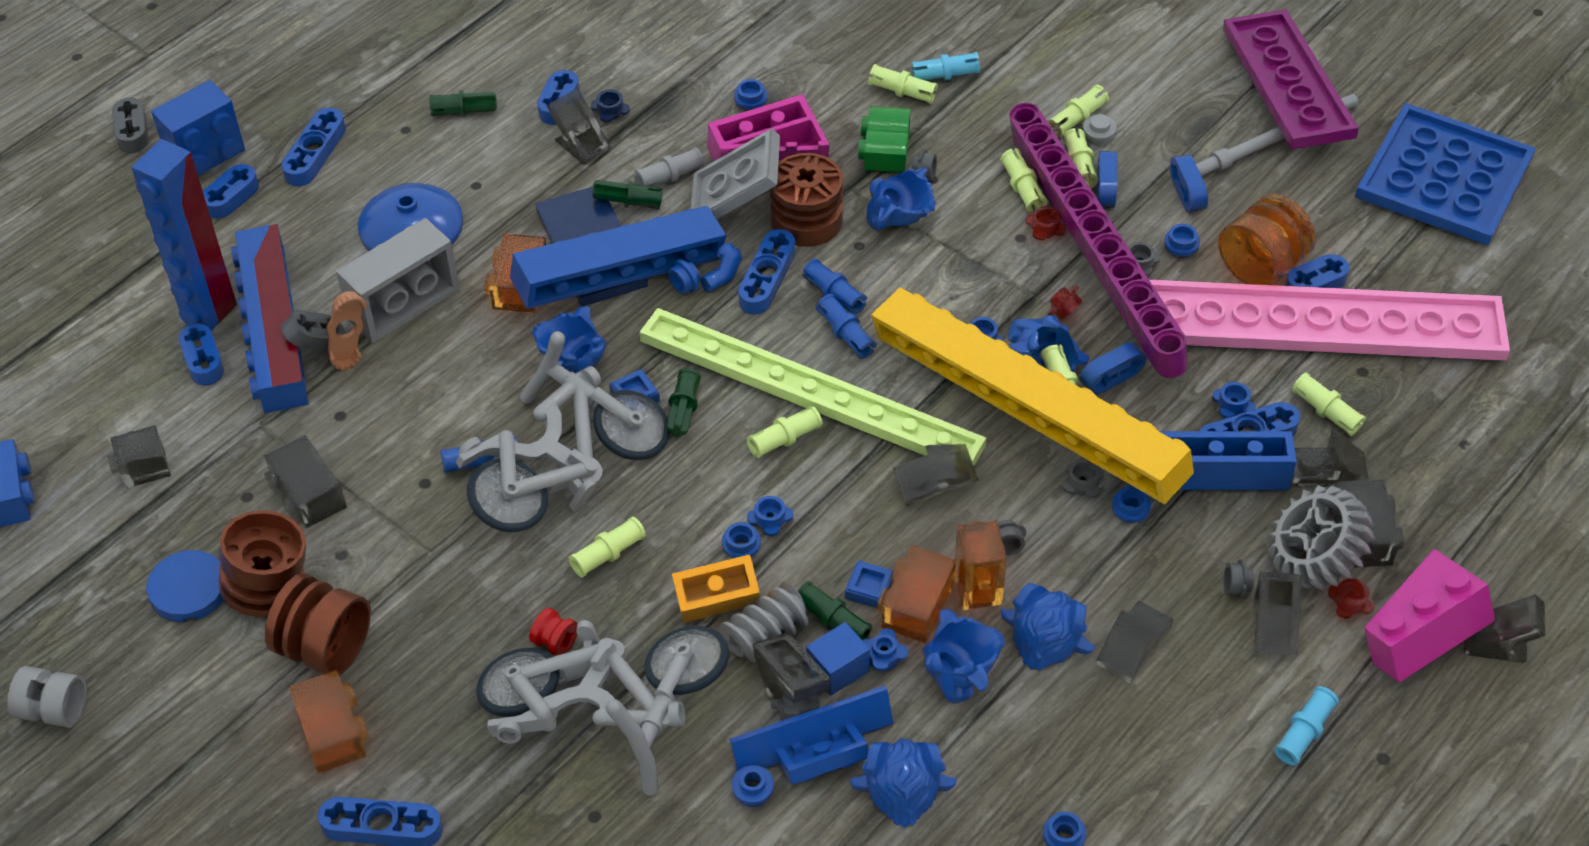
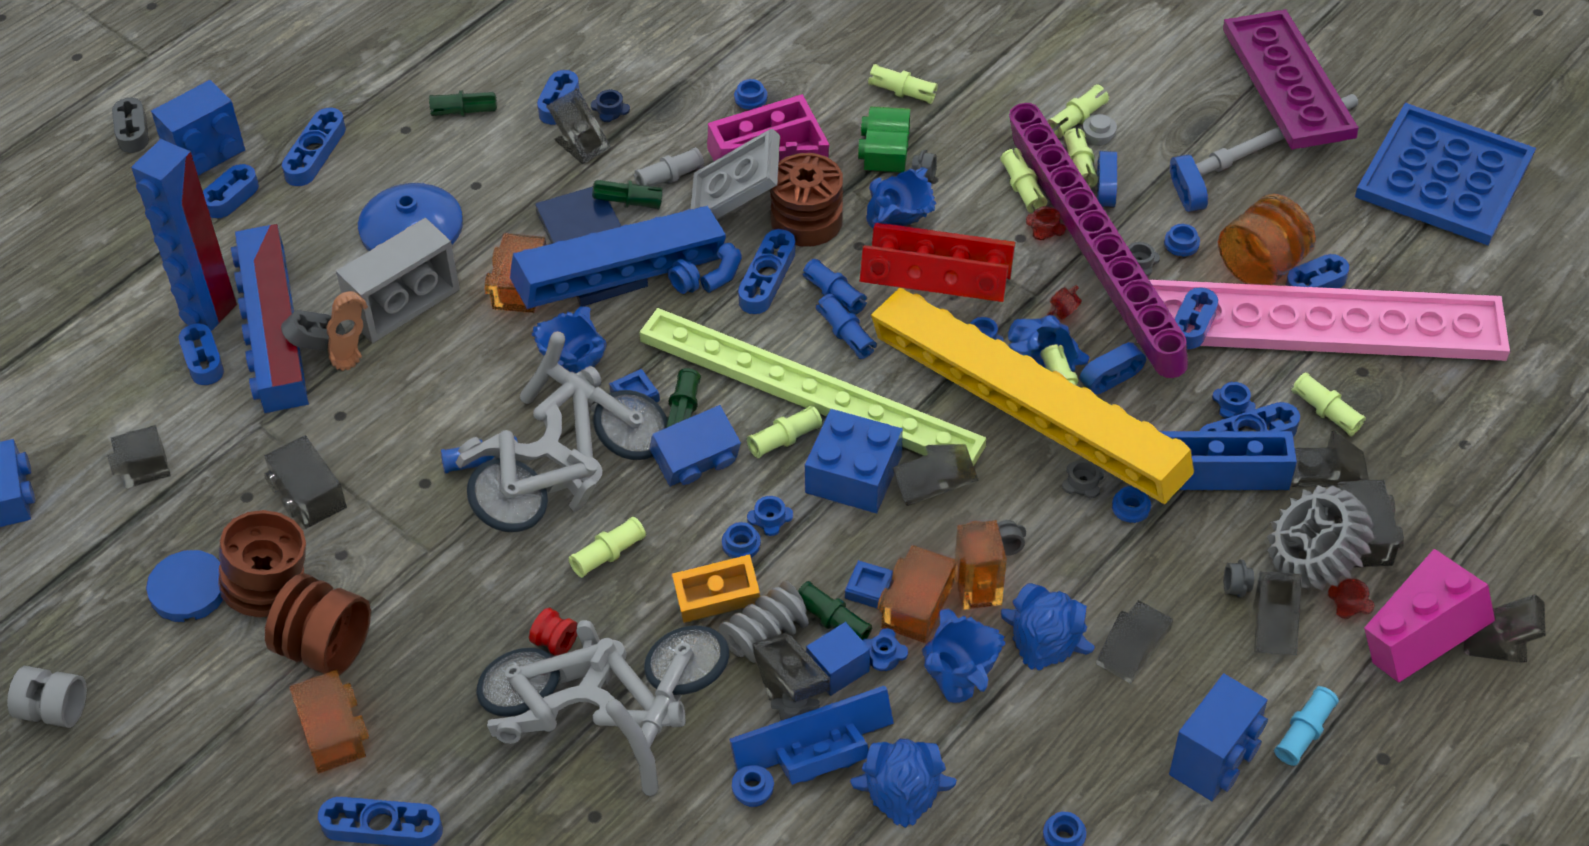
medium azure pin [911,52,980,81] -> none
none -> blue brick [649,405,741,487]
none -> blue brick [805,409,903,514]
none -> red fence [859,223,1016,302]
none -> blue brick [1169,673,1268,801]
none -> blue beam [1175,287,1218,349]

